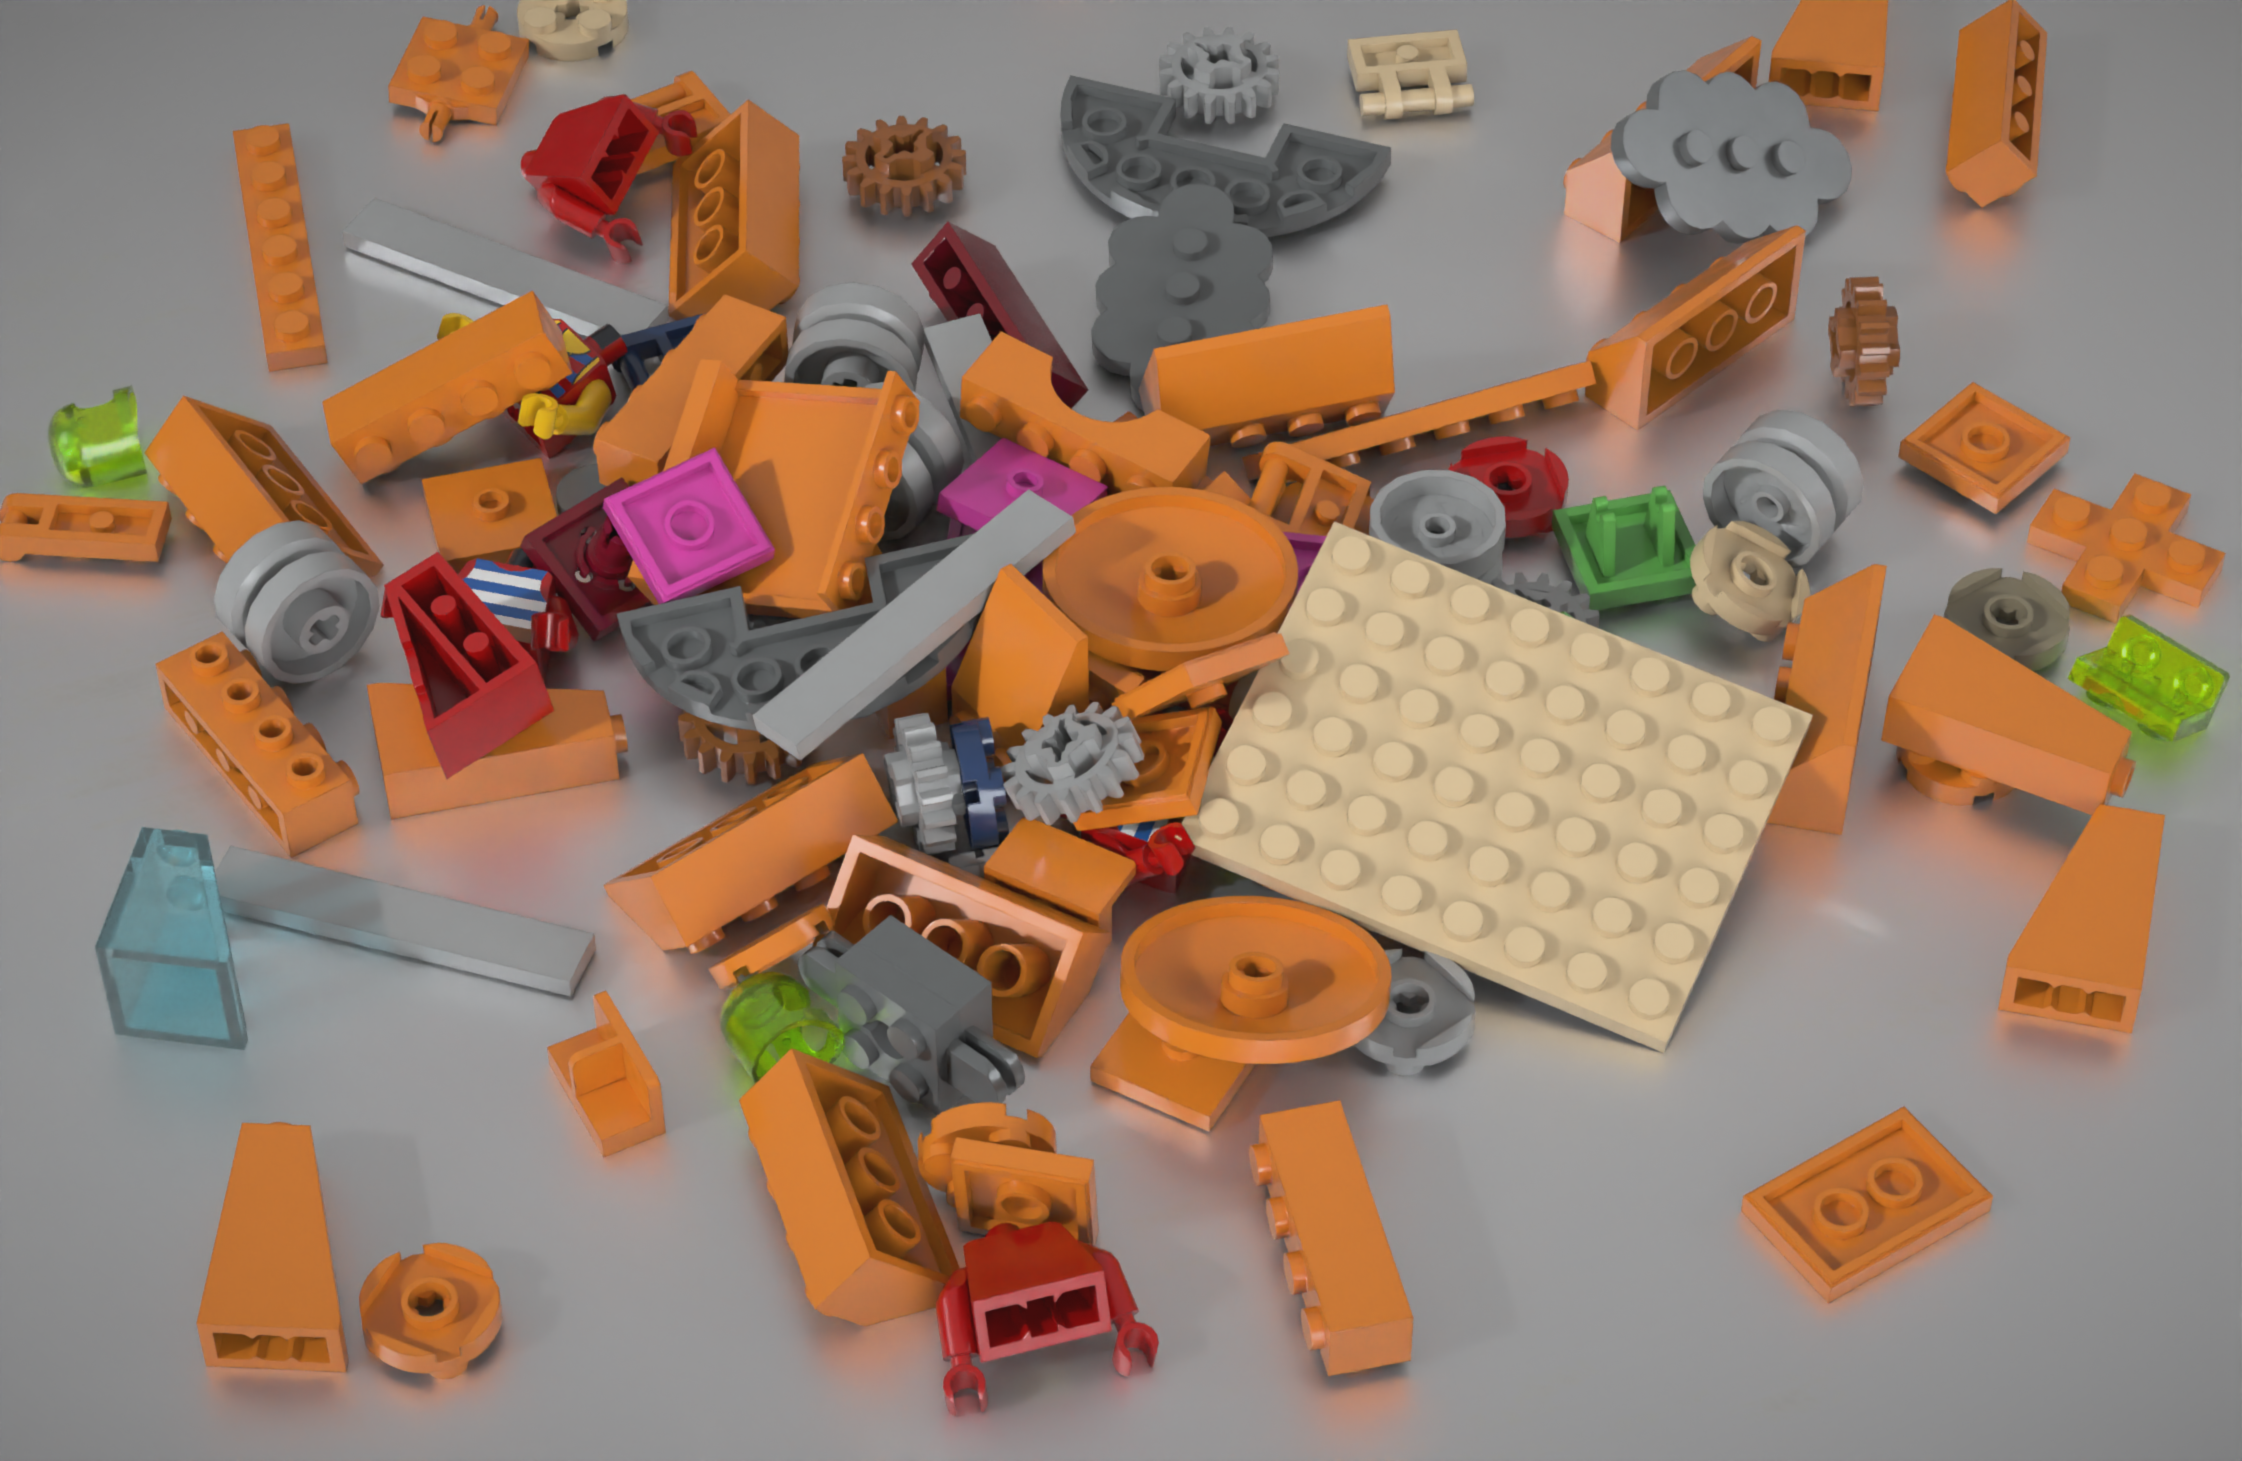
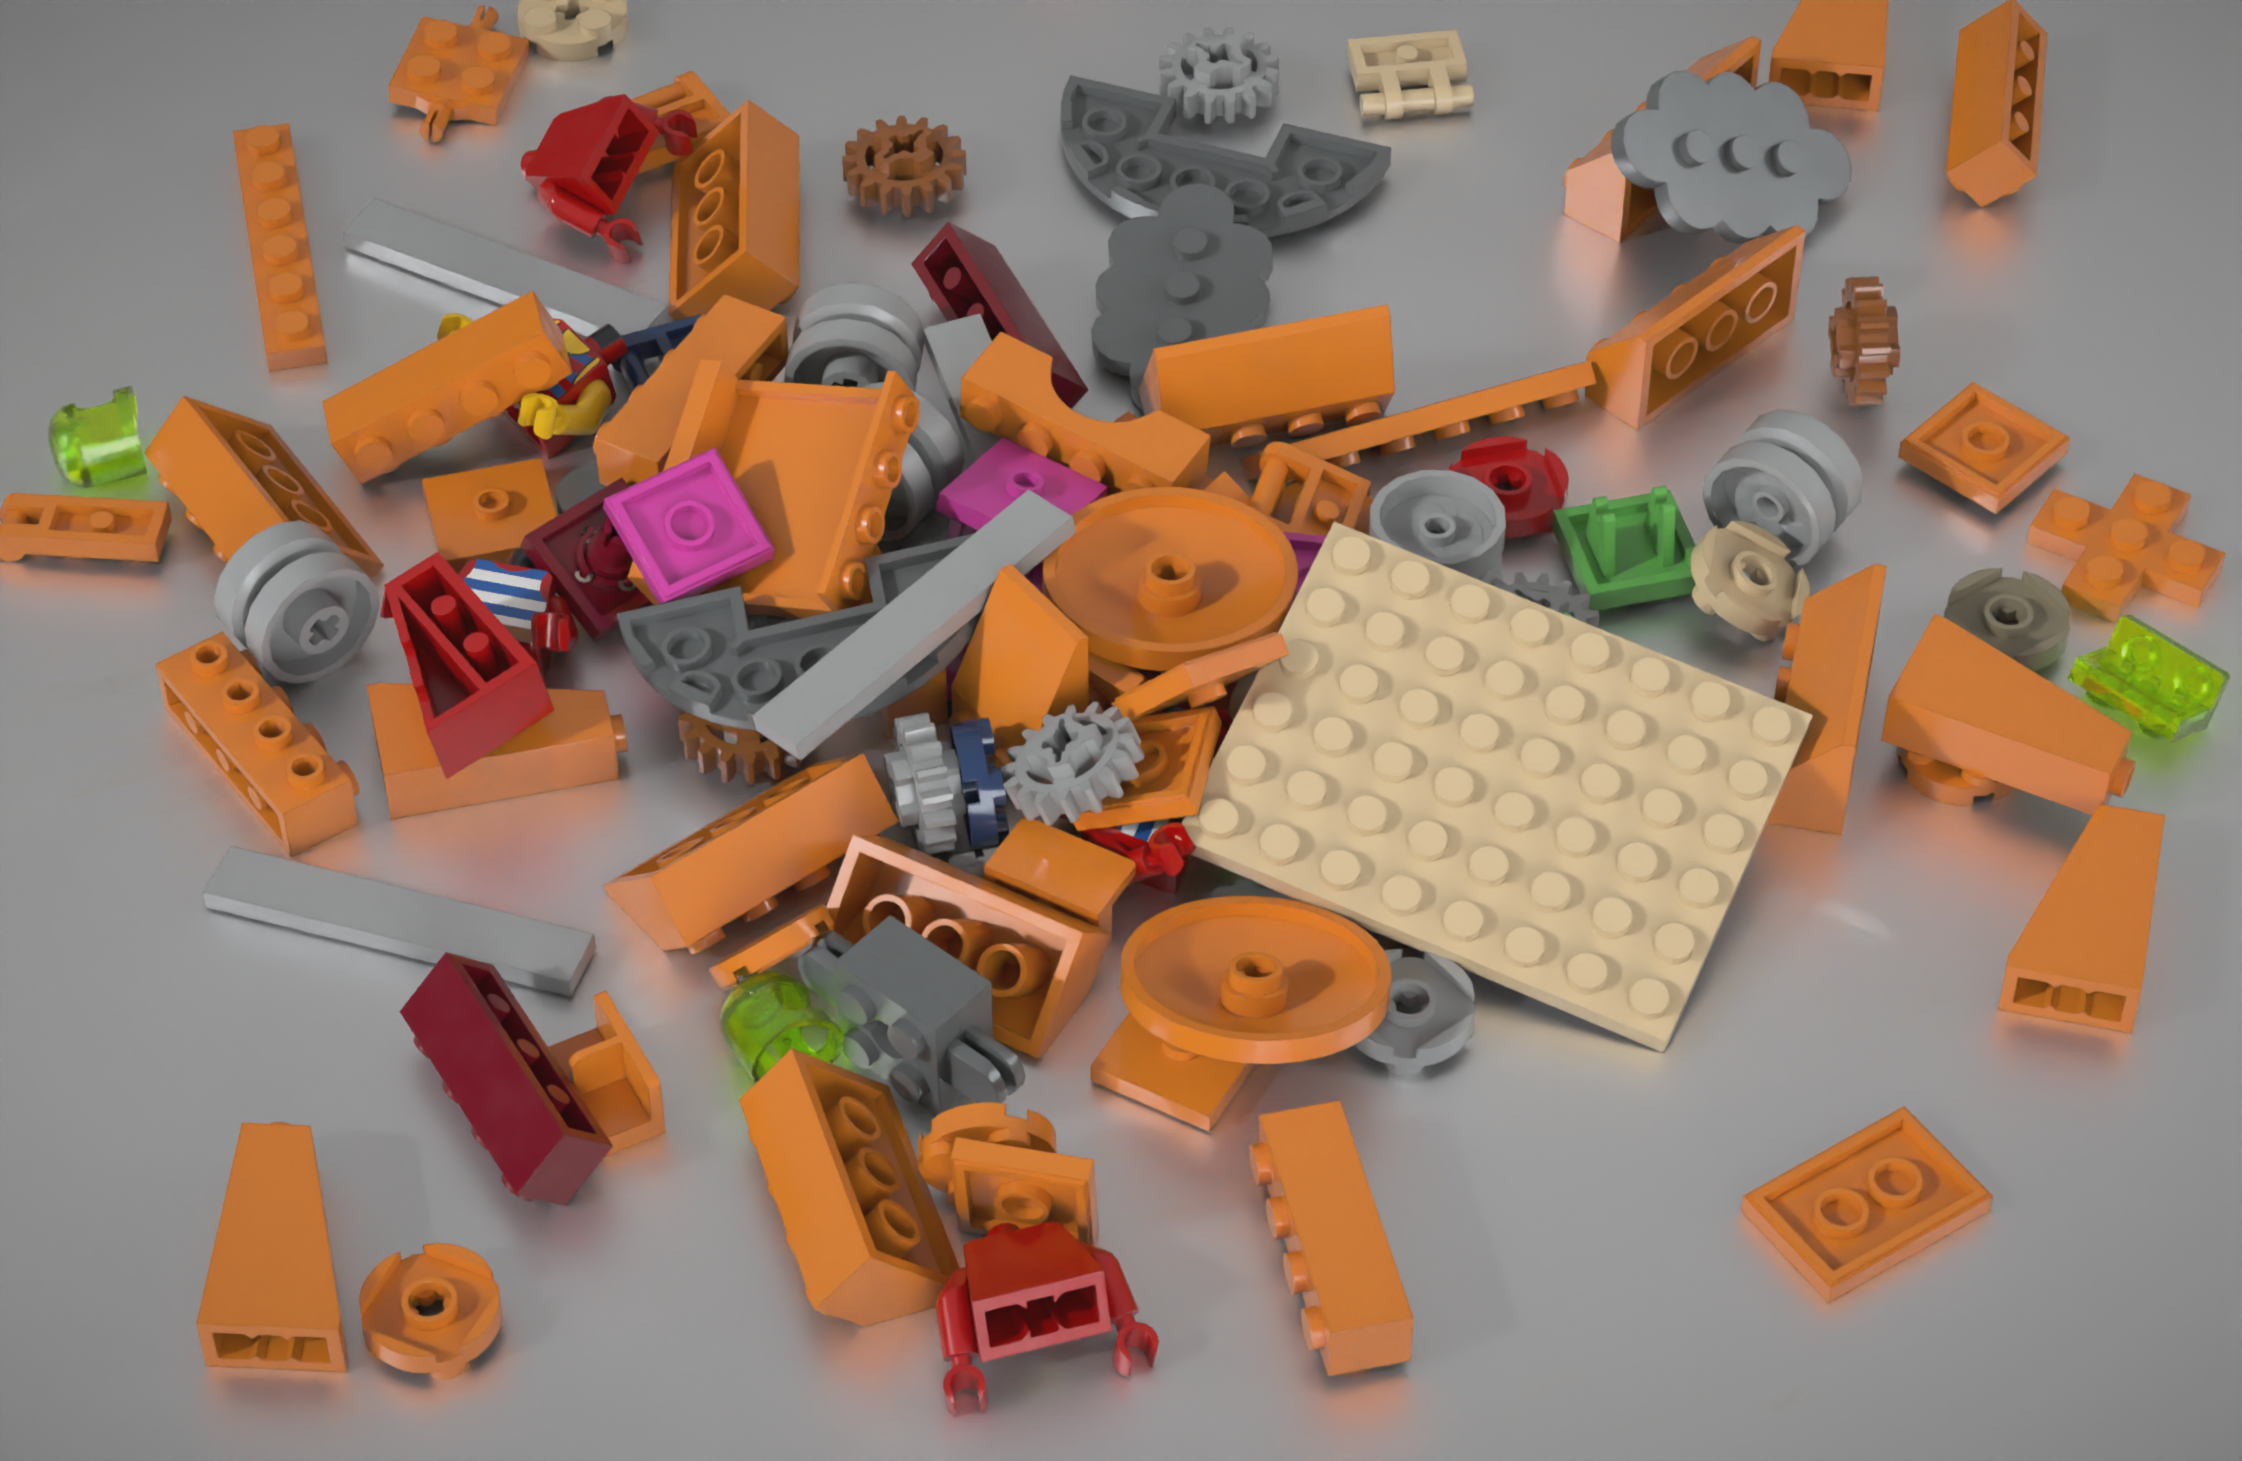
clear light blue slope [95,827,248,1050] -> none
none -> dark red brick [399,952,613,1206]

